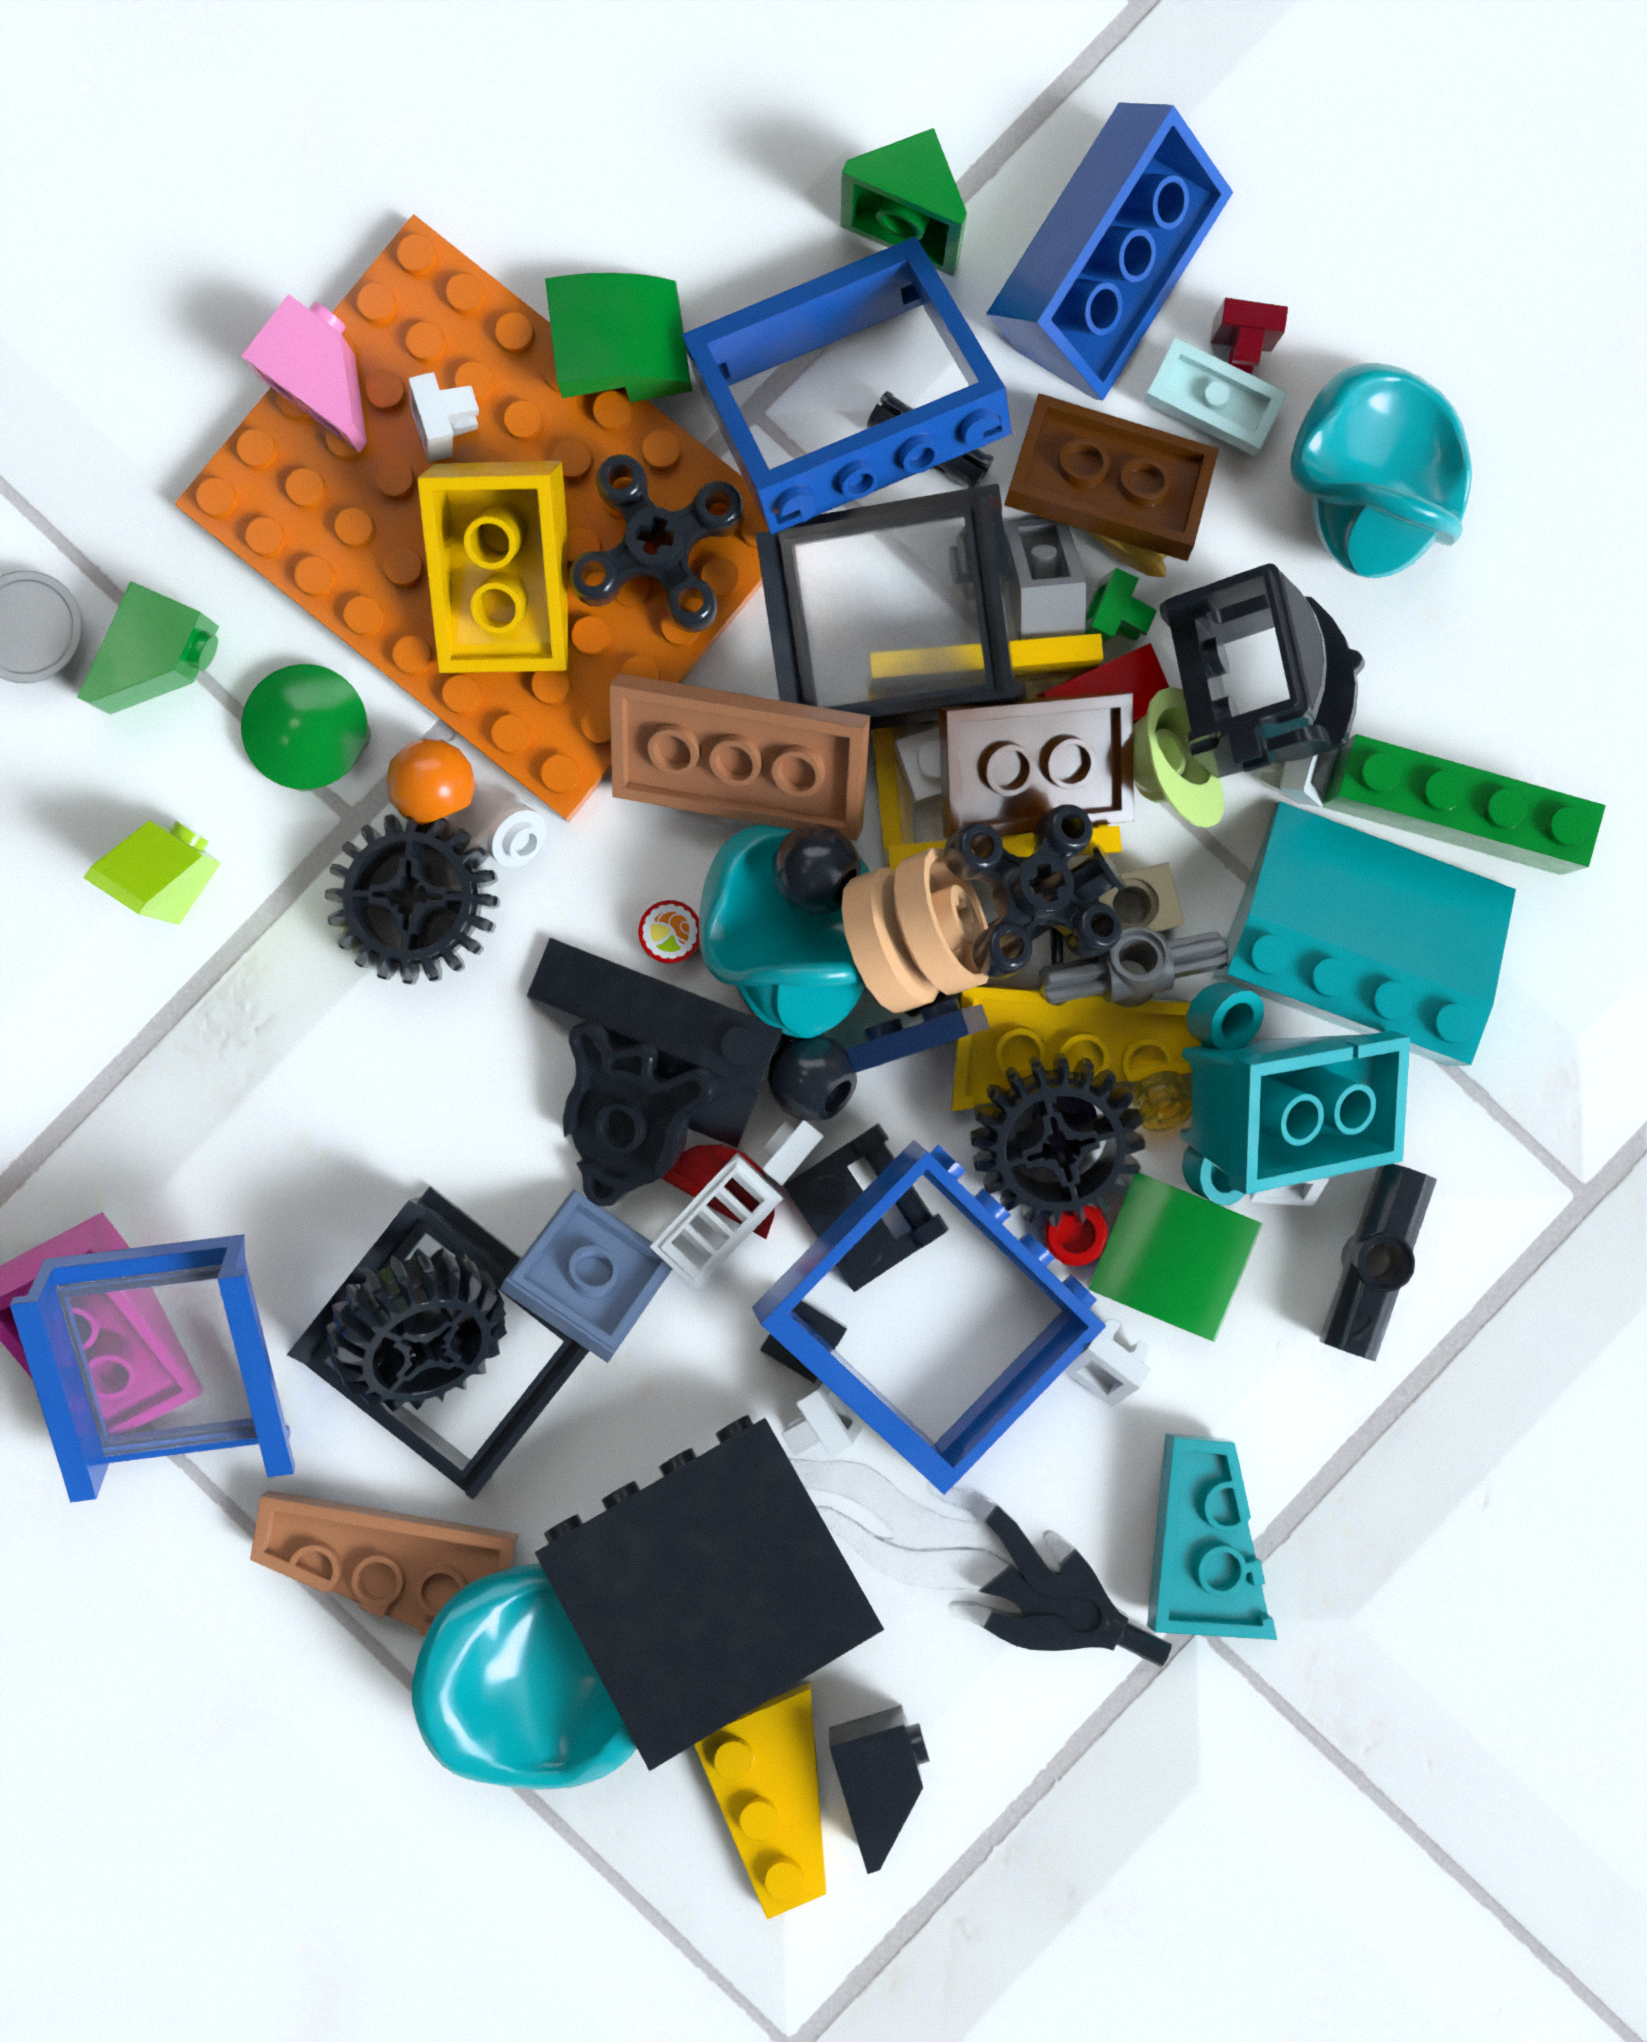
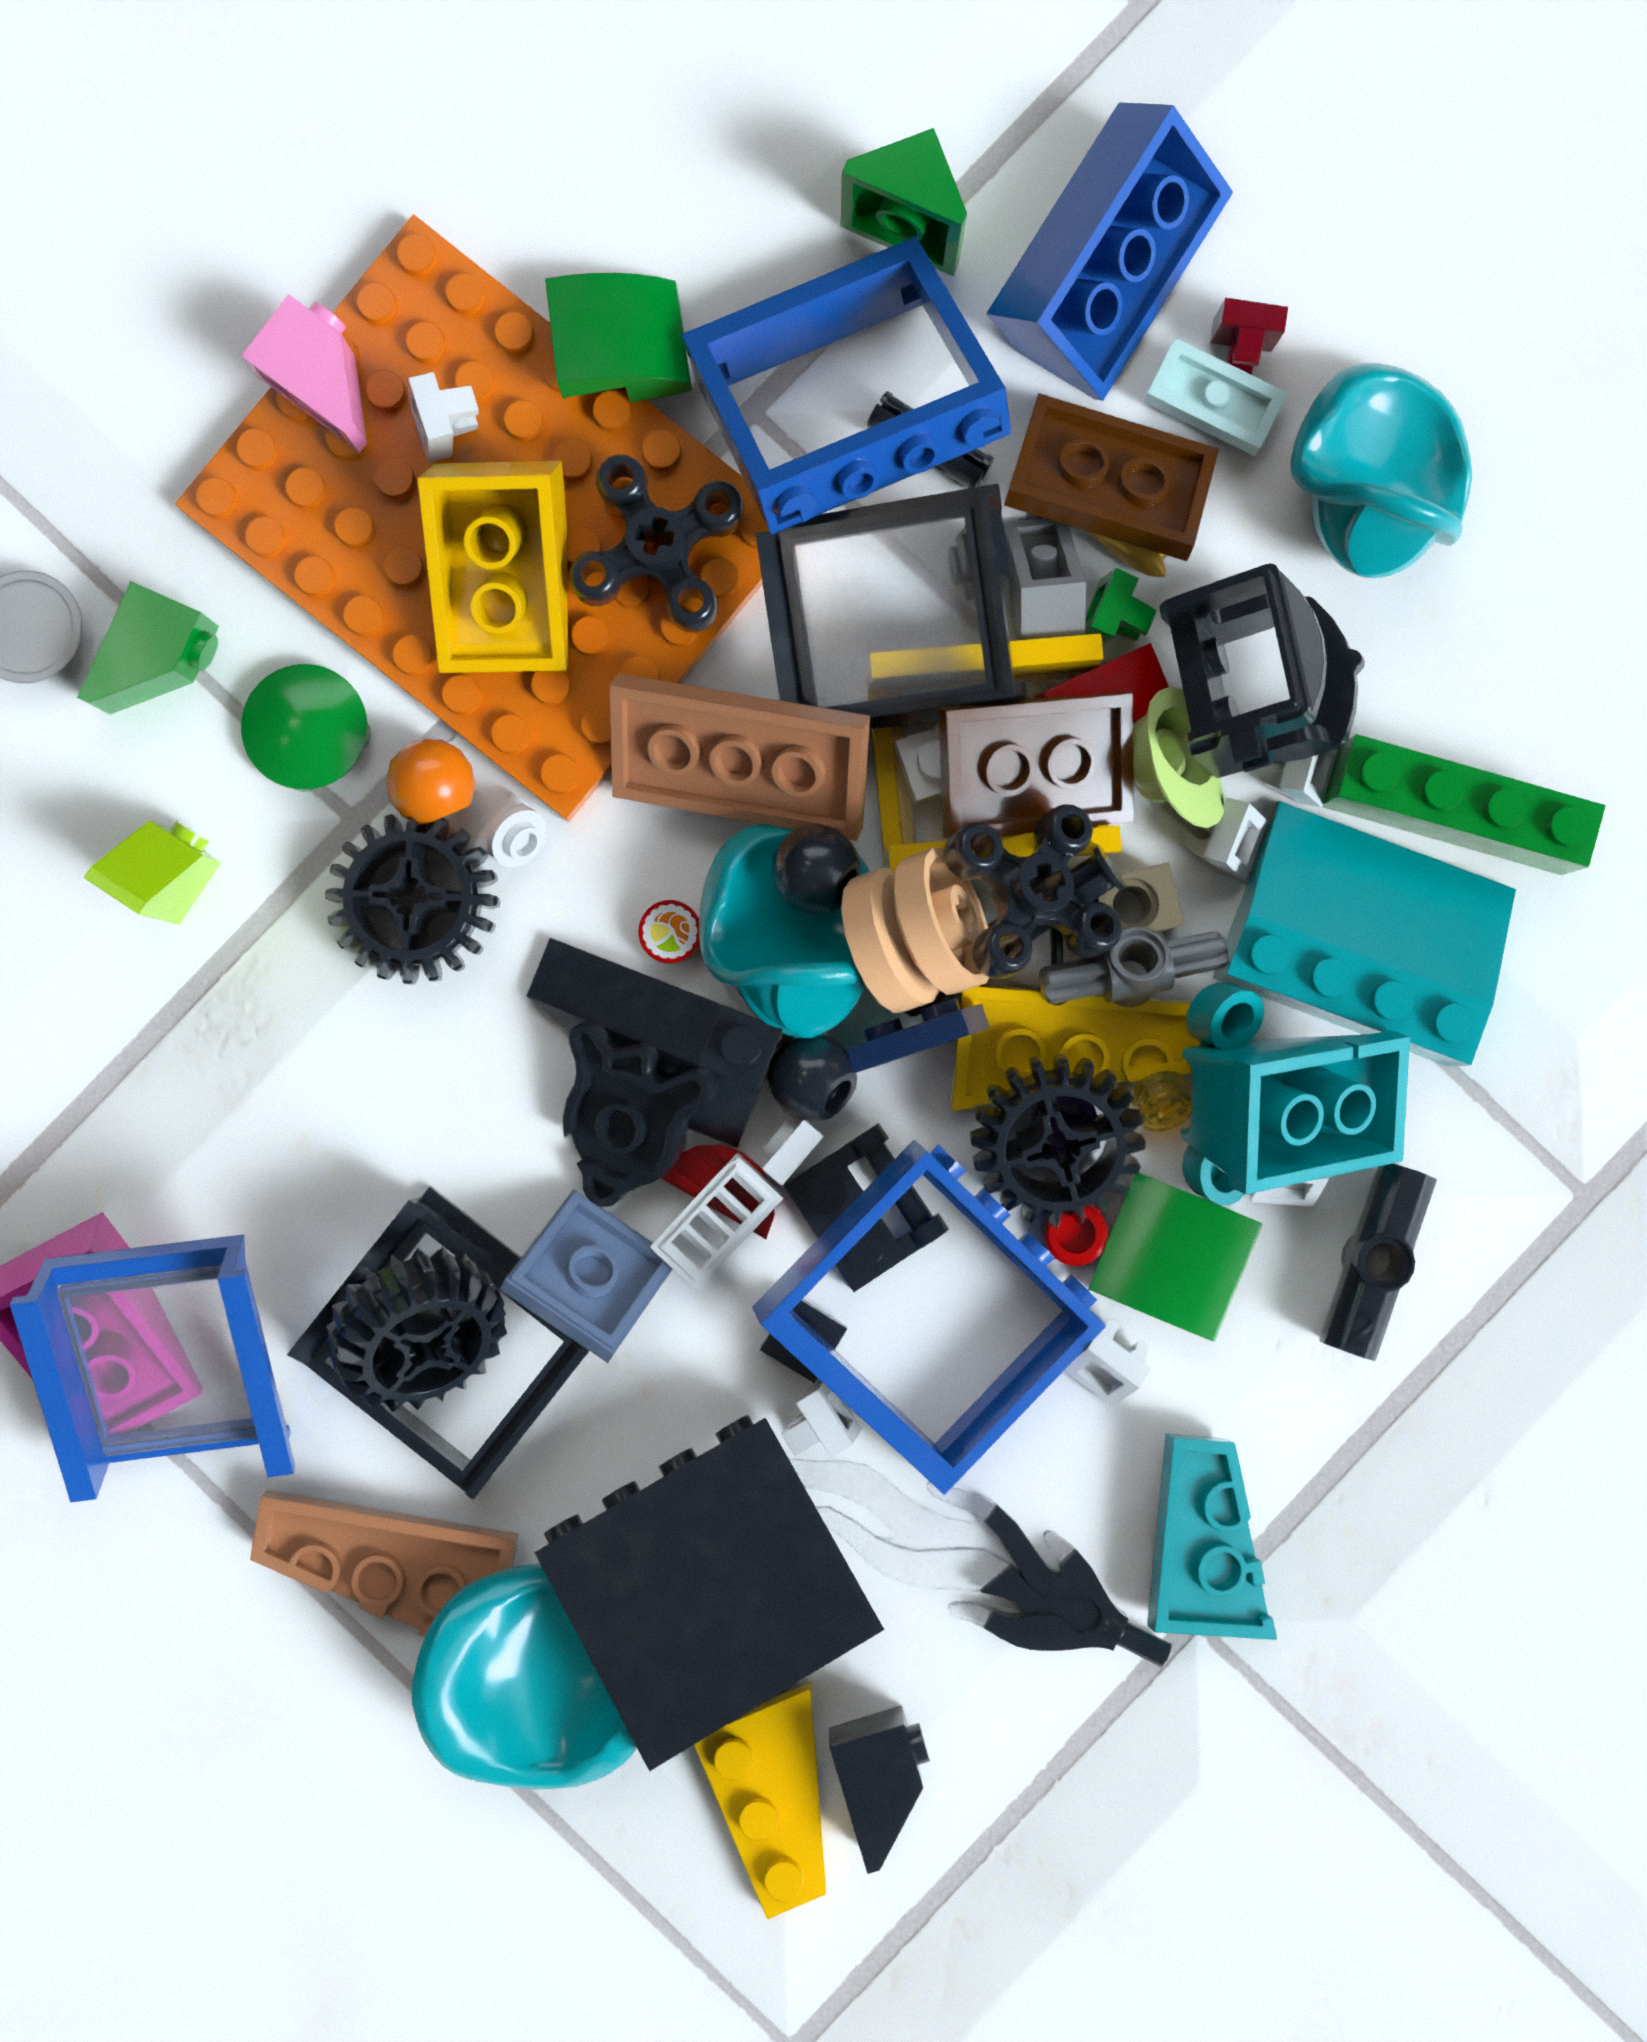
none -> white tile [1185,797,1269,881]

